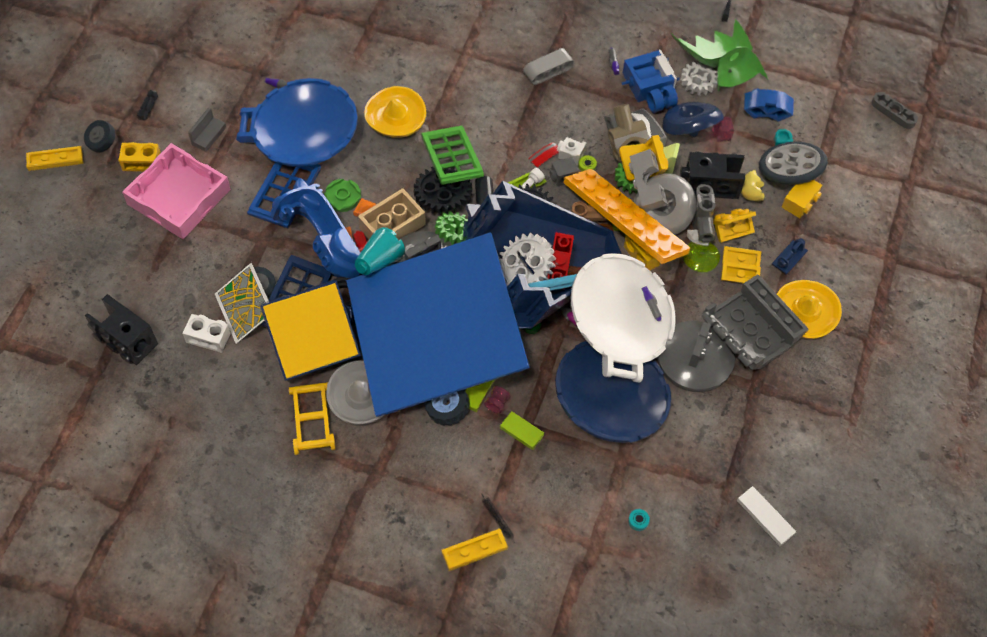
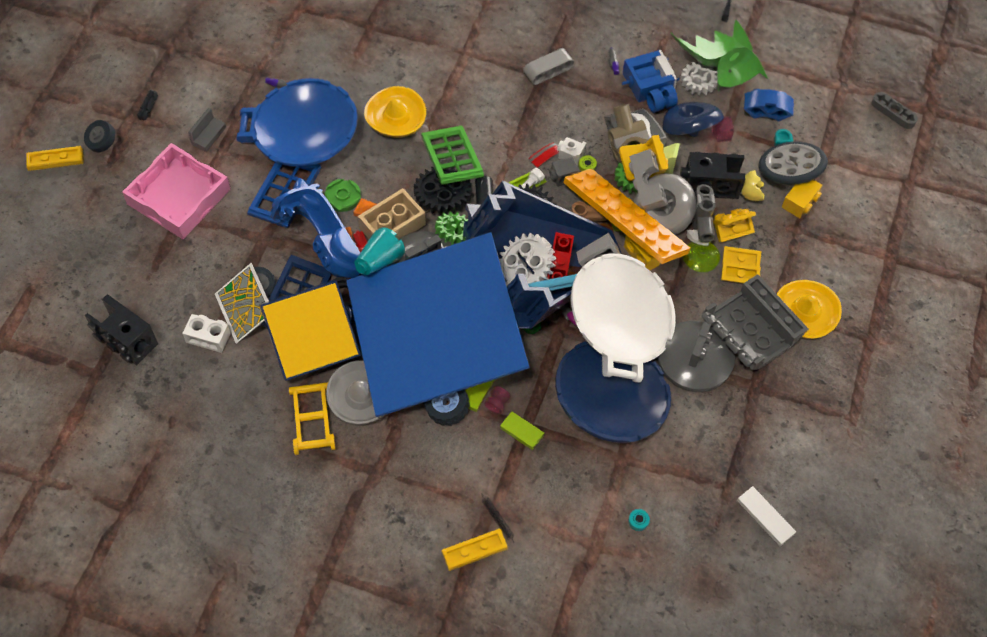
yellow brick [119,142,161,172] -> none
piece [641,286,662,321] -> none
dark blue hinge [772,238,808,275] -> none
none -> light grey brick [576,233,620,267]

